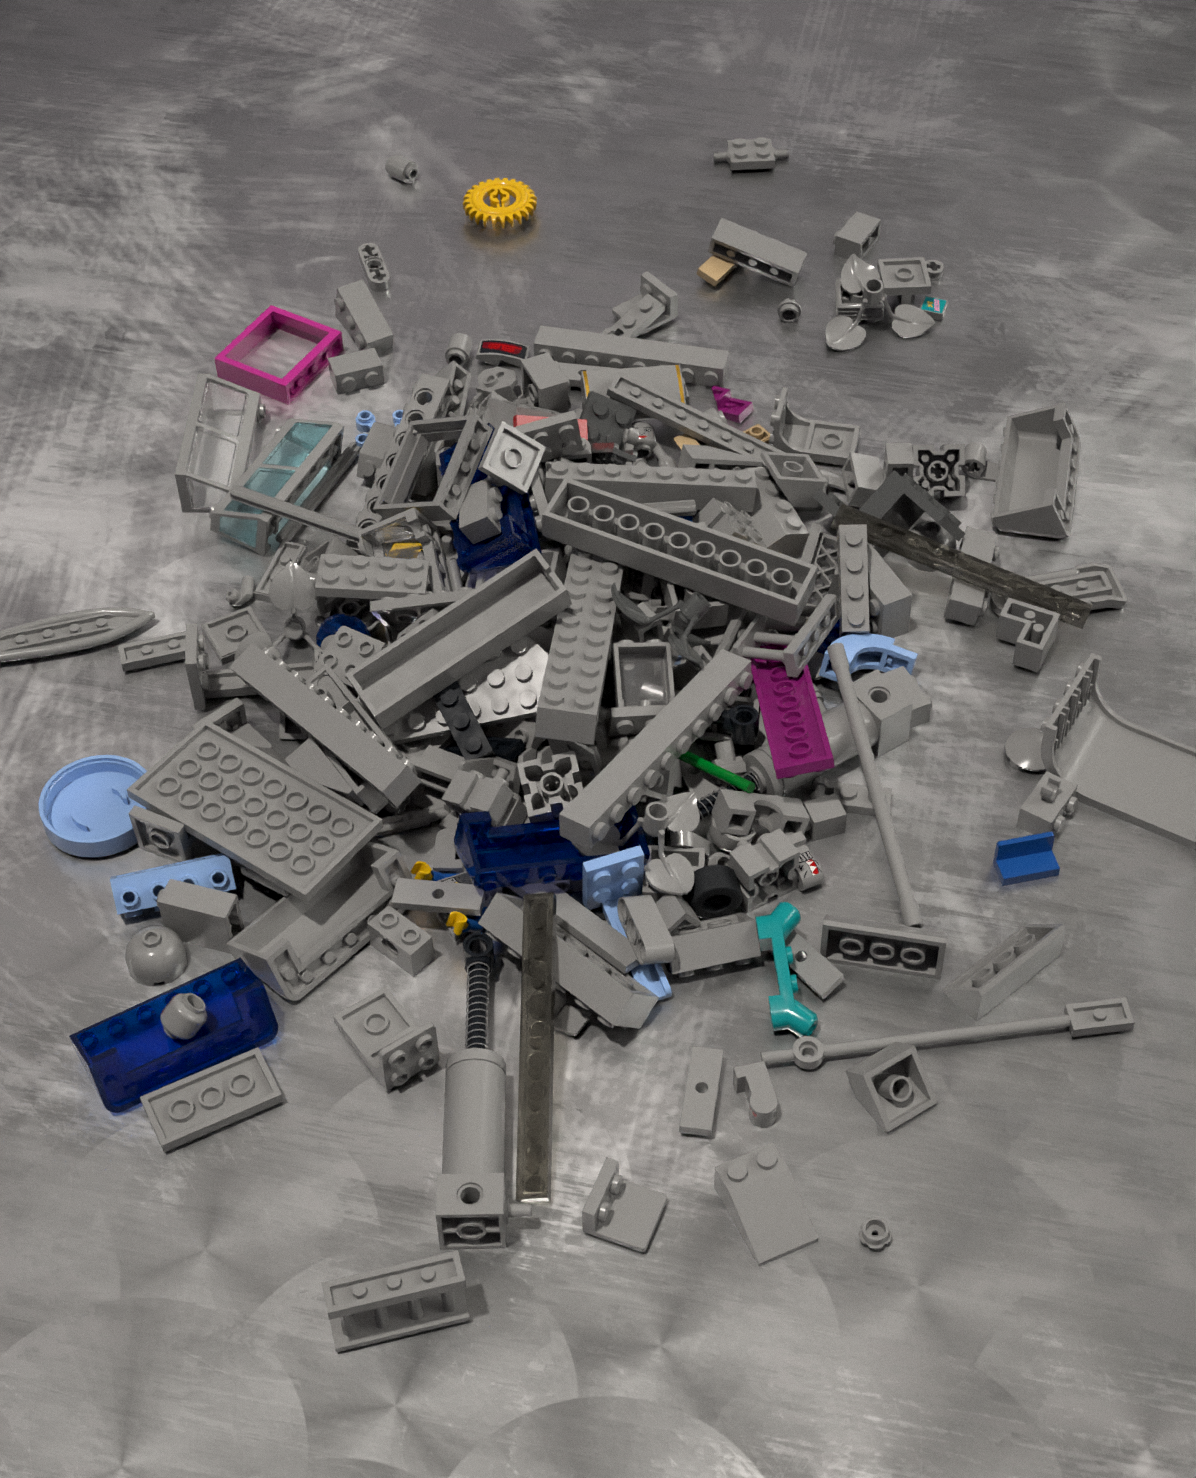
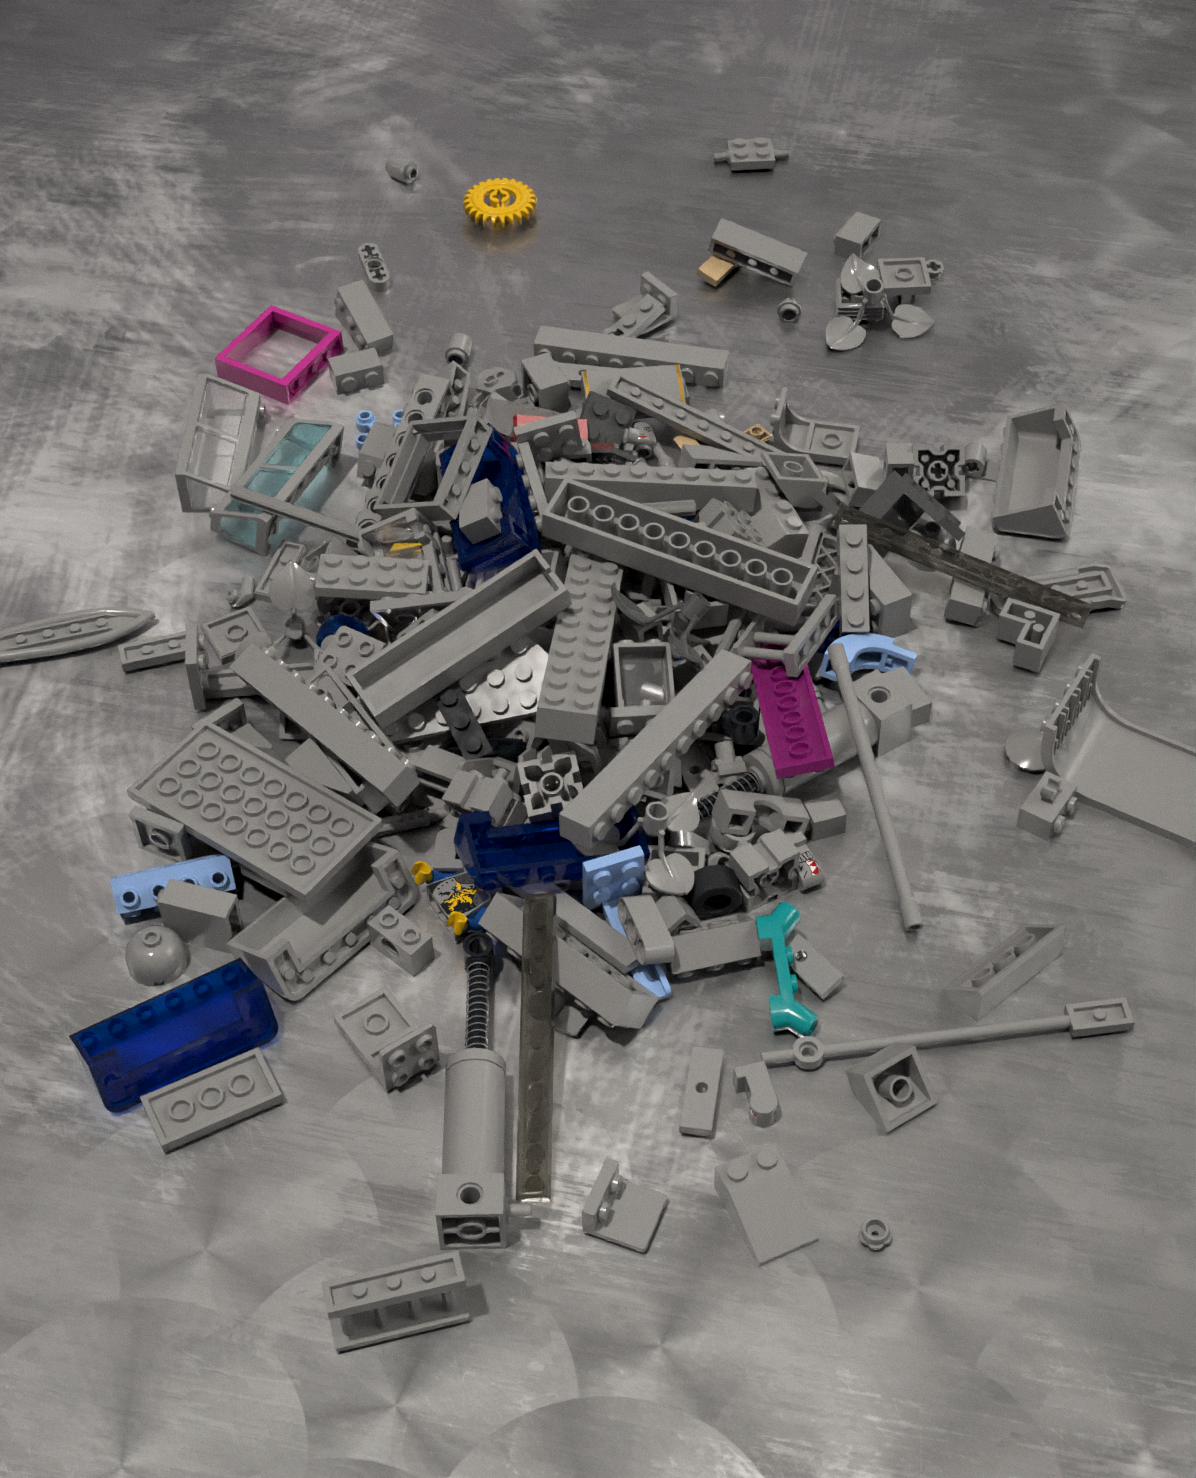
light blue piece [38,755,147,858] -> none
light grey head [160,993,207,1039] -> none
light grey axle [275,442,361,543] -> none
light grey tile [391,878,487,916] -> none
slope [475,339,530,368] -> none
light grey bracket [478,421,546,495] -> none
green bar [678,751,755,793] -> none
magenta slope [712,386,754,423] -> none
light grey plate [809,776,892,816] -> none
light grey slope [820,914,947,980] -> none
tile [920,296,948,321] -> none
blue panel [993,832,1060,886] -> none

